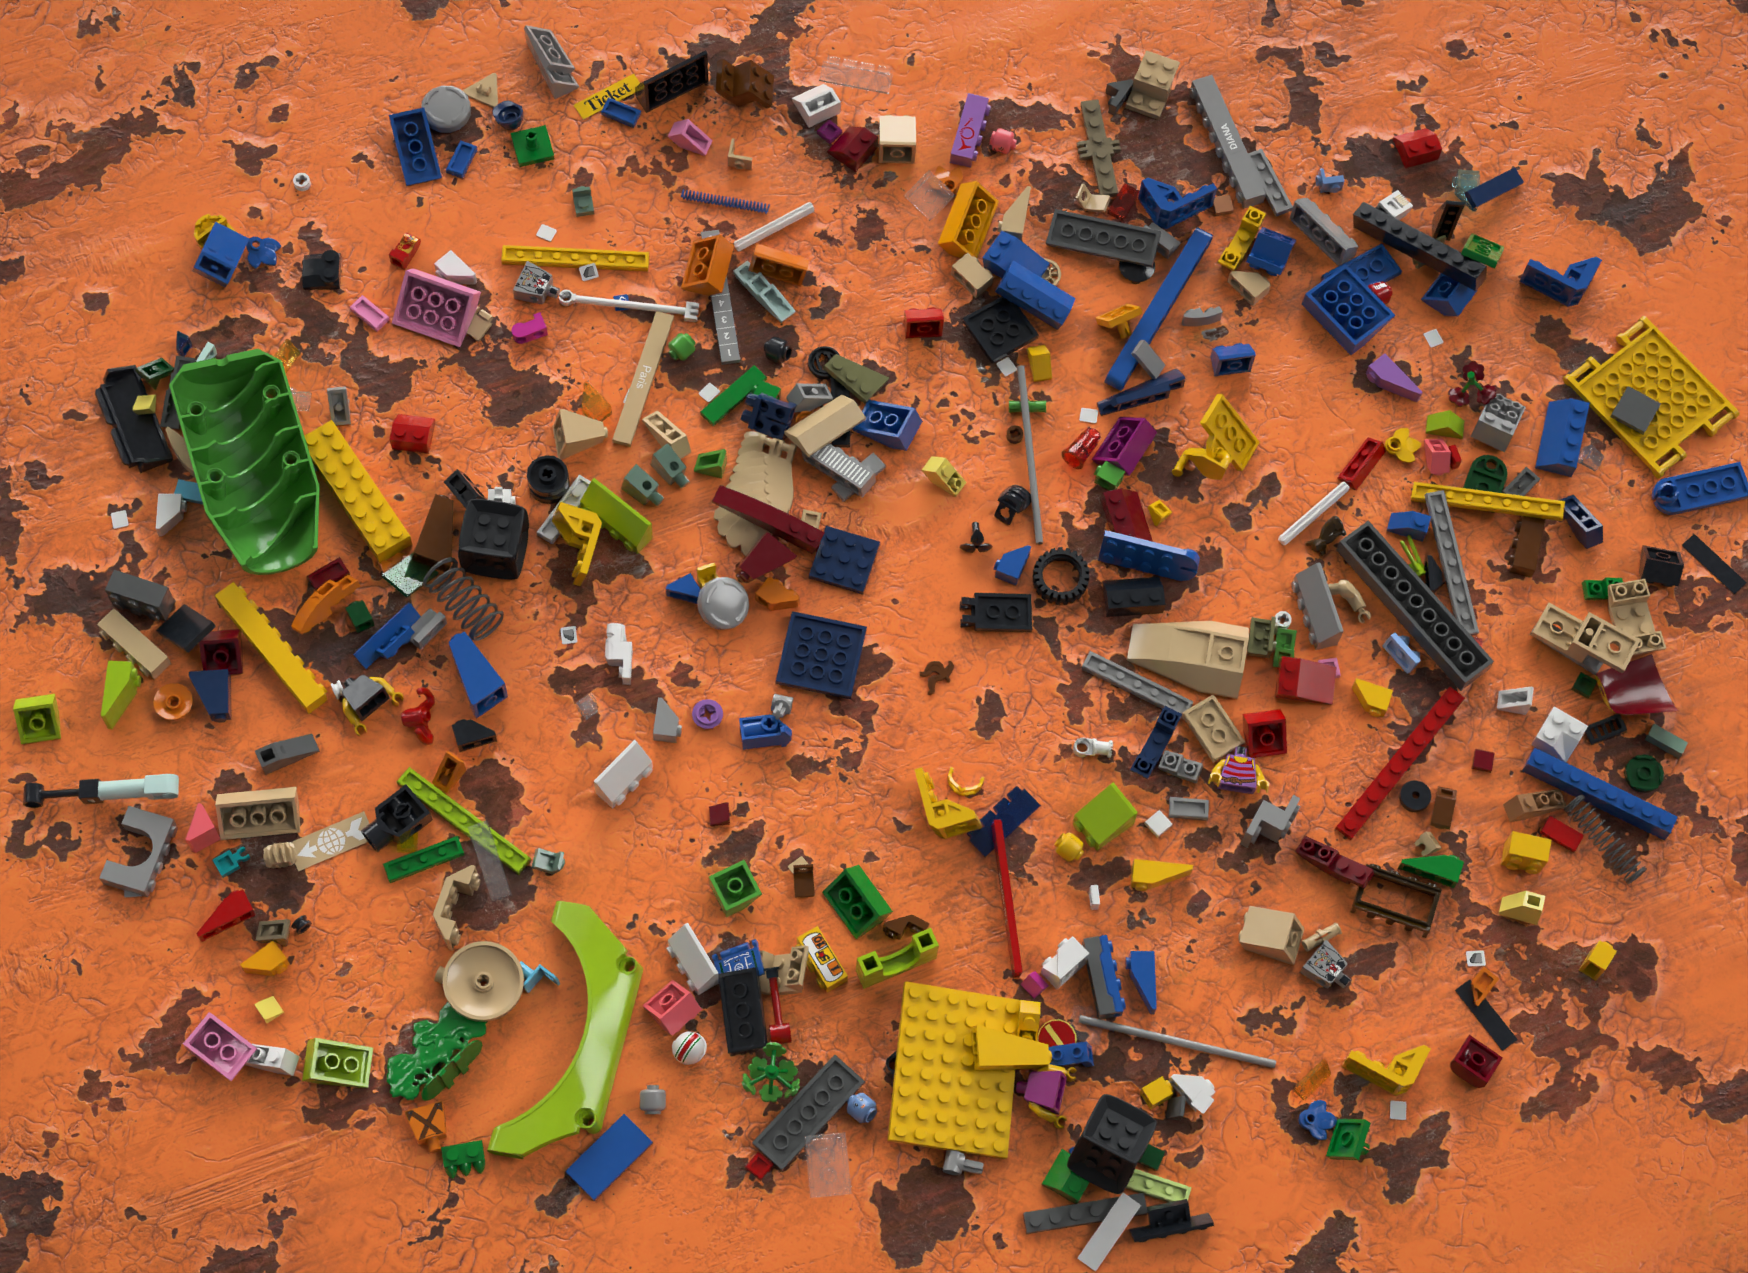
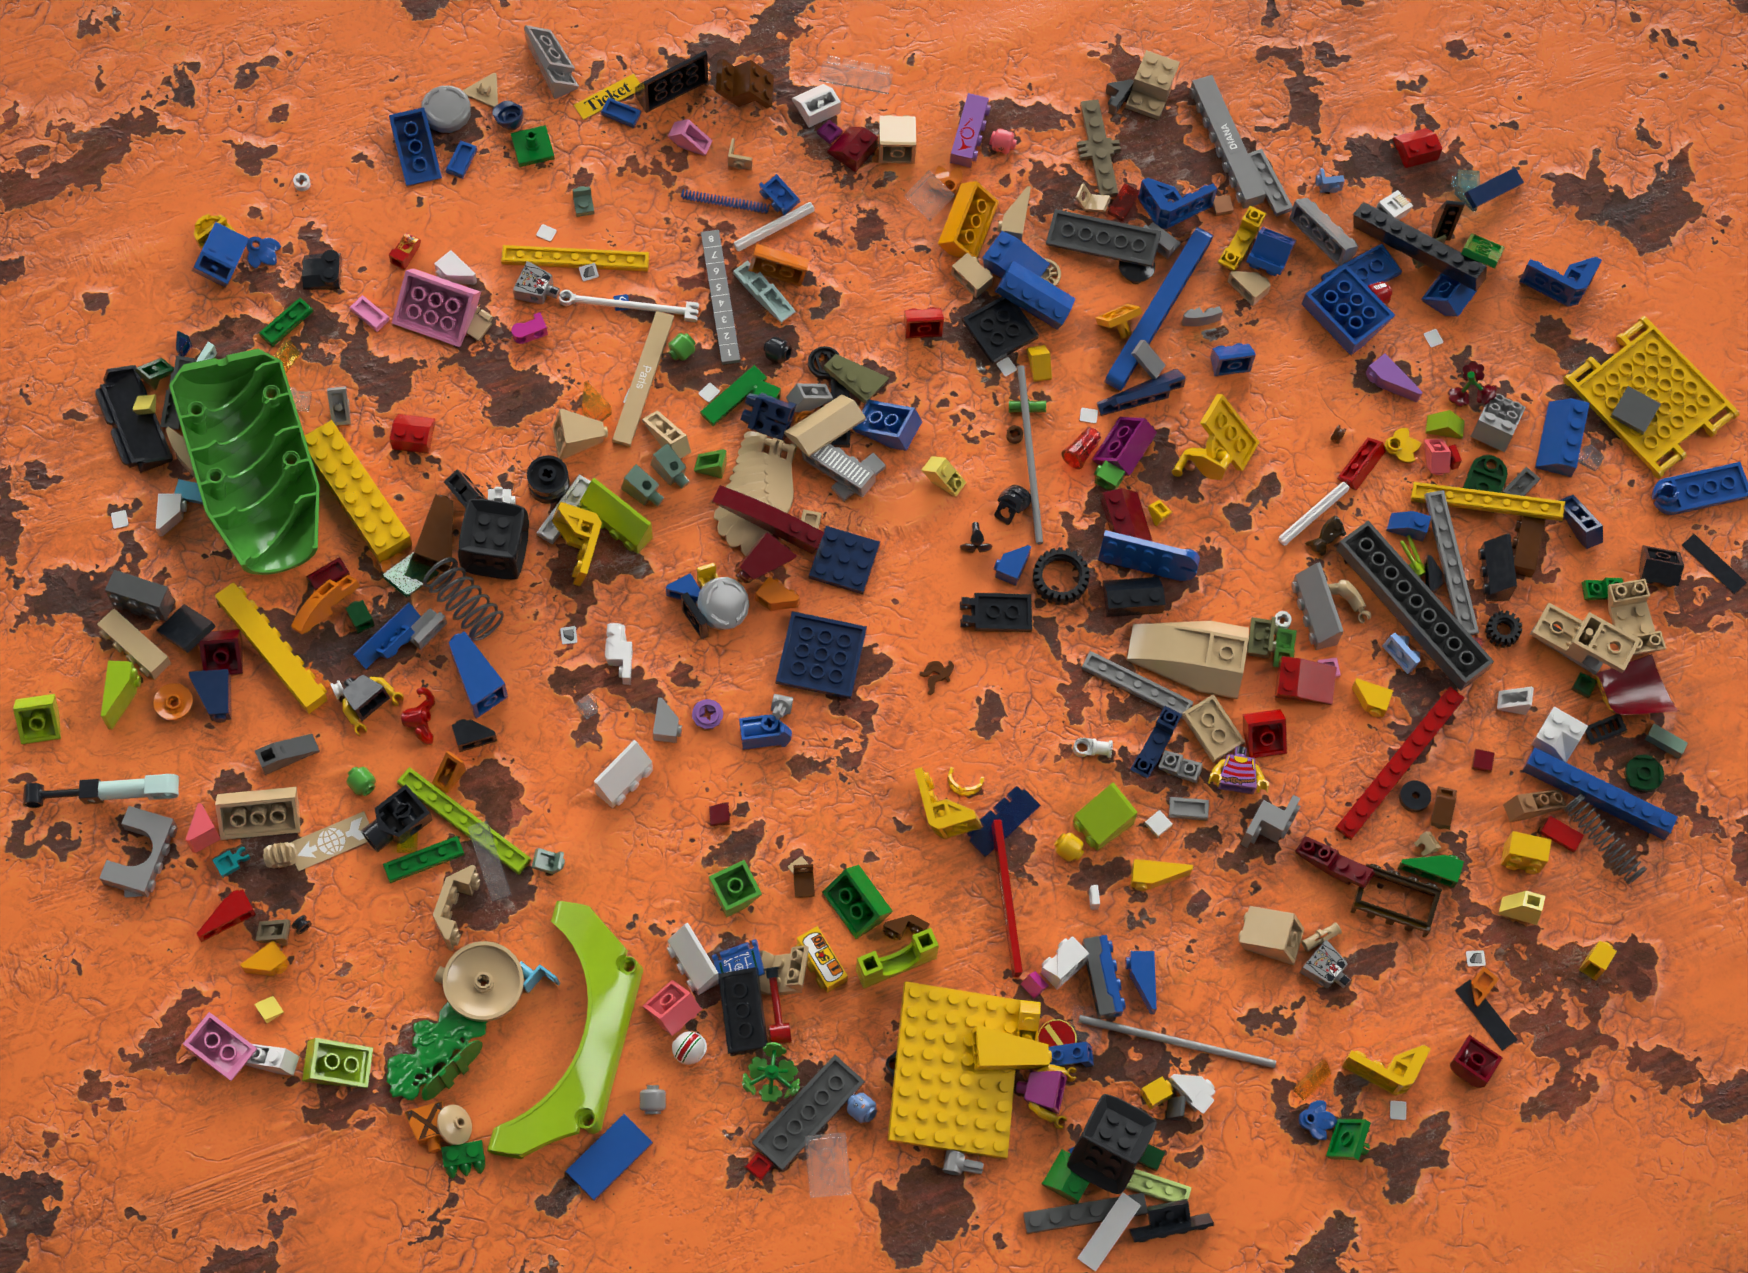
orange slope [681,234,734,296] -> none
none -> green tile [259,298,313,347]
none -> bright green head [346,767,376,796]
none -> tan dish [437,1104,472,1145]
none -> black tile [681,592,708,639]
none -> blue bracket [759,174,801,215]
none -> reddish brown bush [1330,425,1347,444]
none -> black slope [1478,534,1517,601]
none -> black tyre [1485,610,1522,648]

